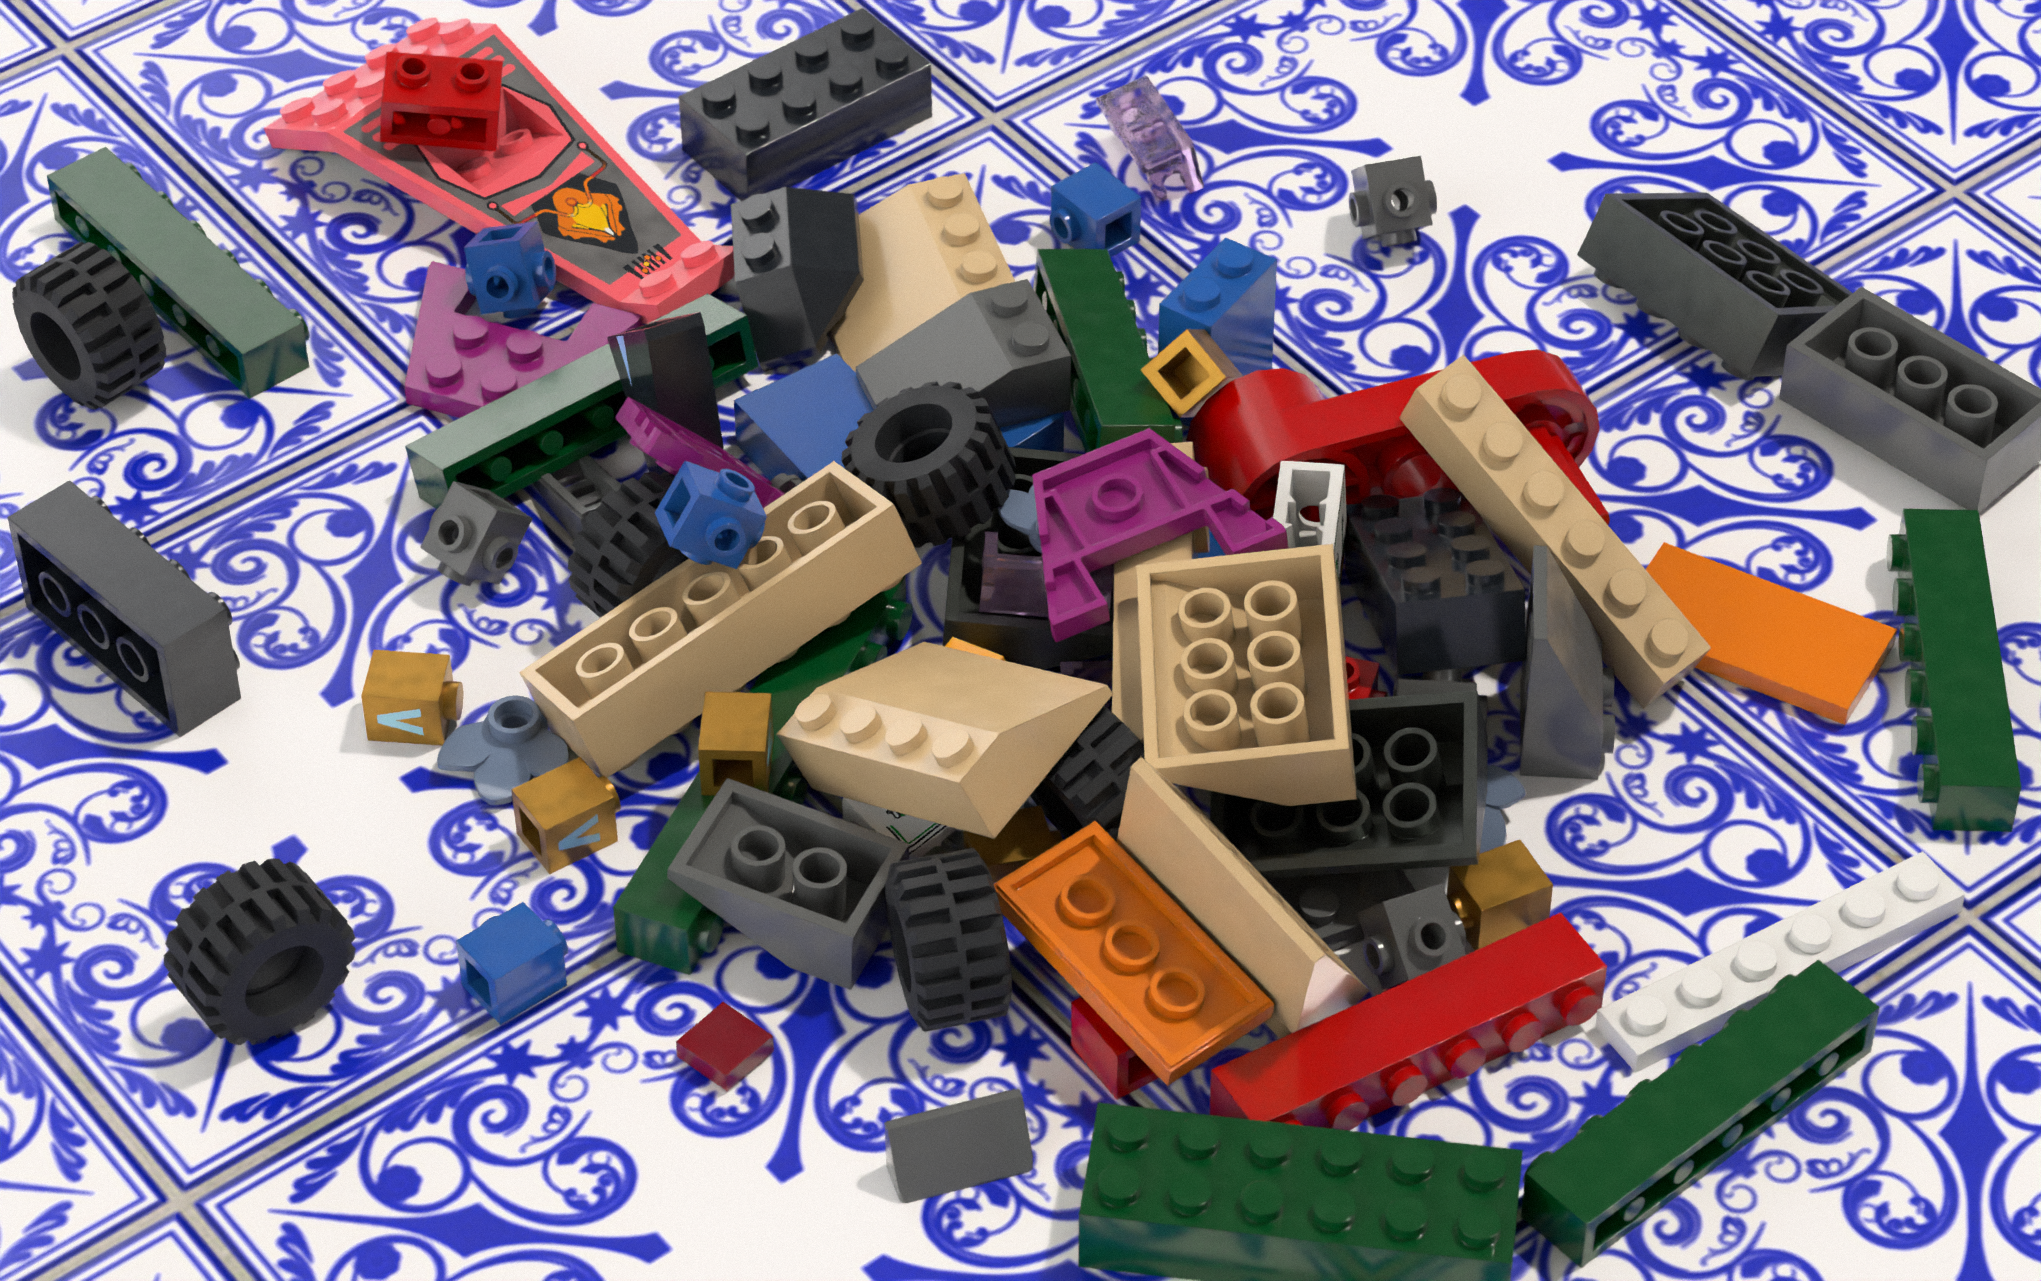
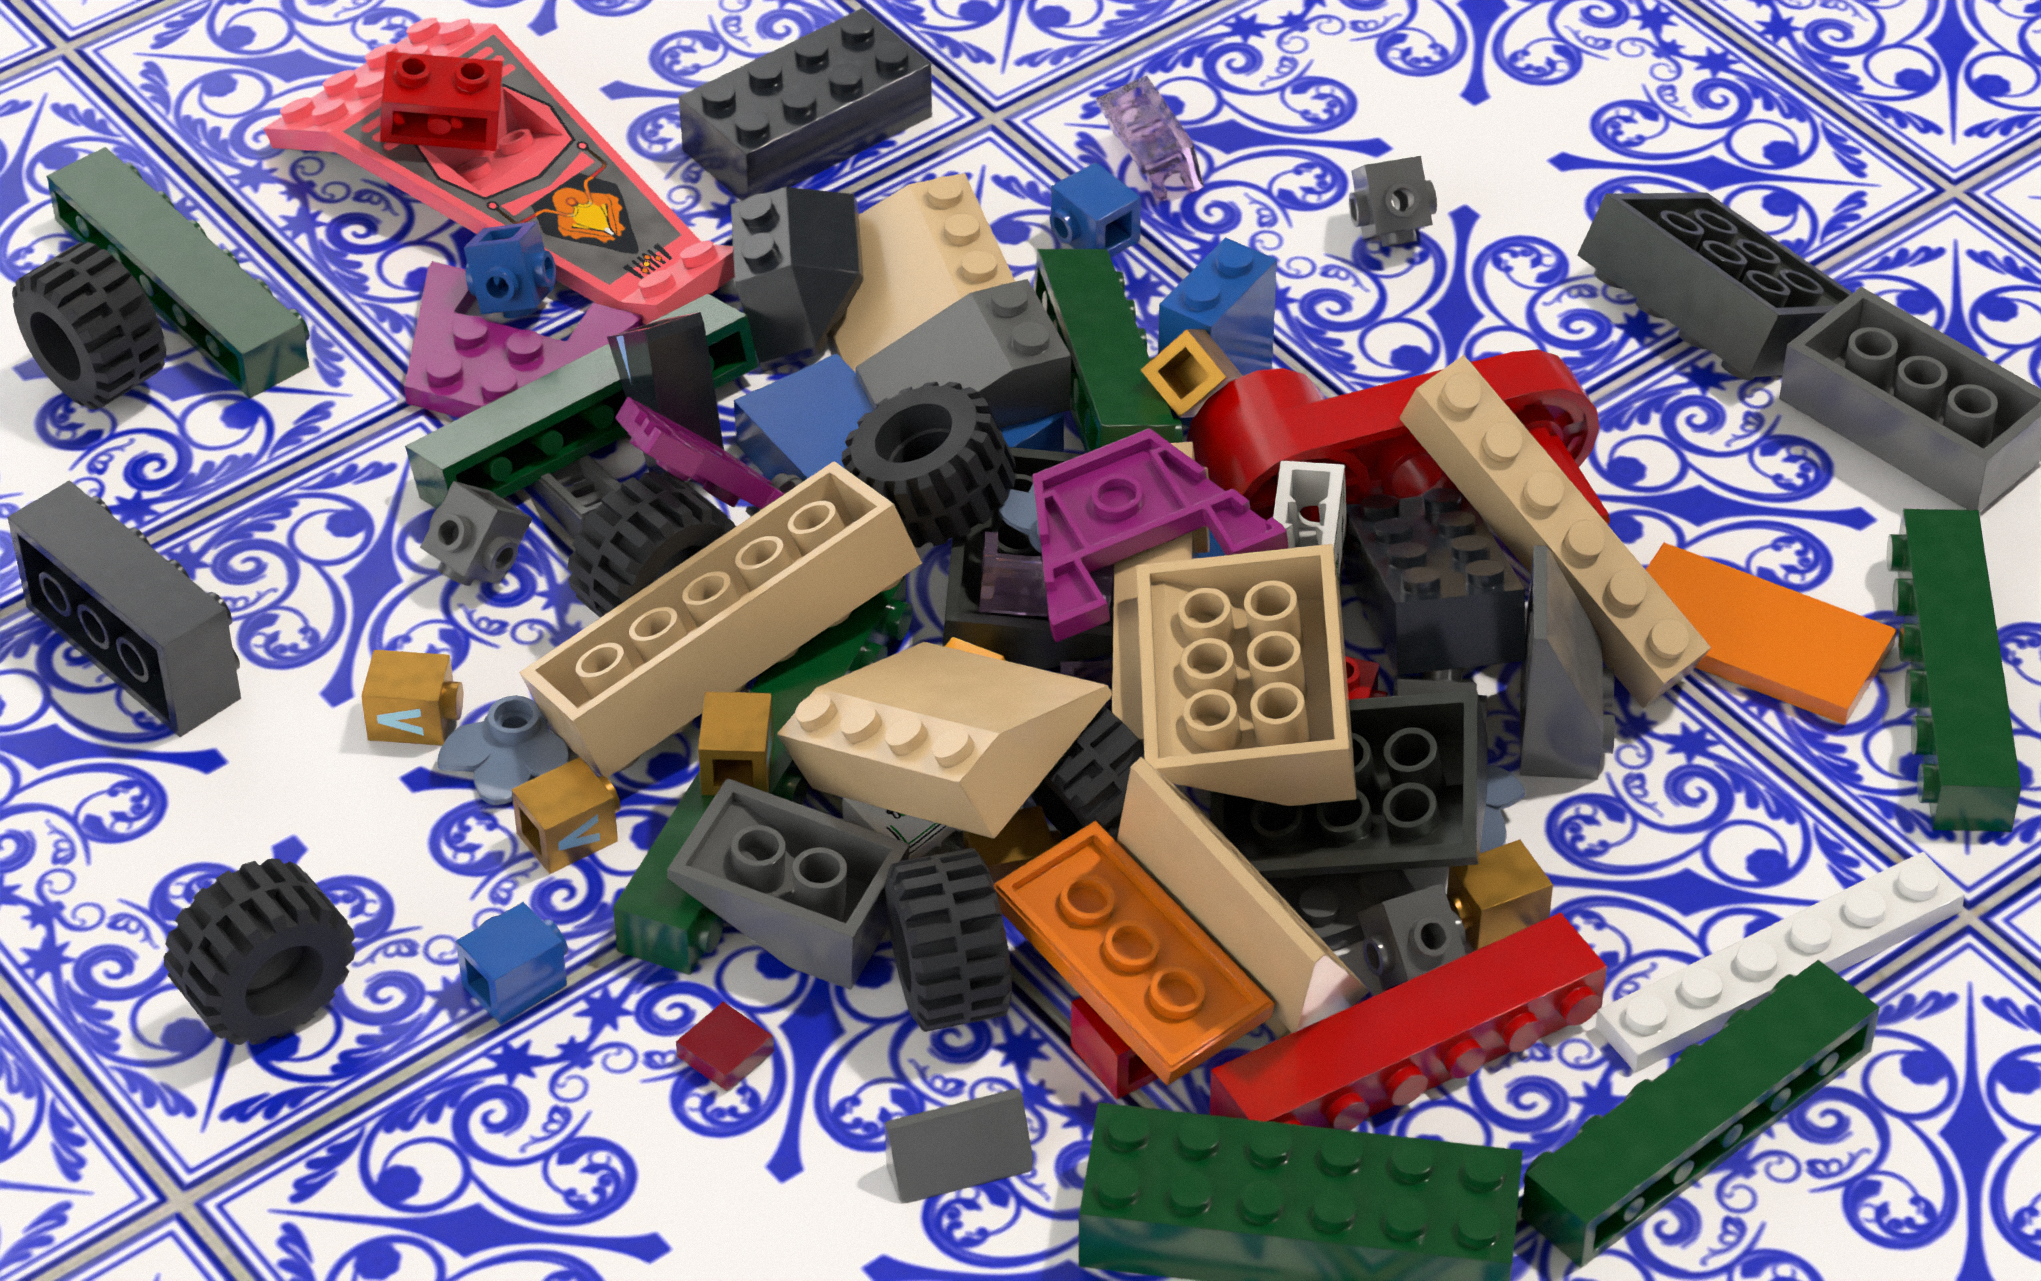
blue brick [655,461,767,569] -> none

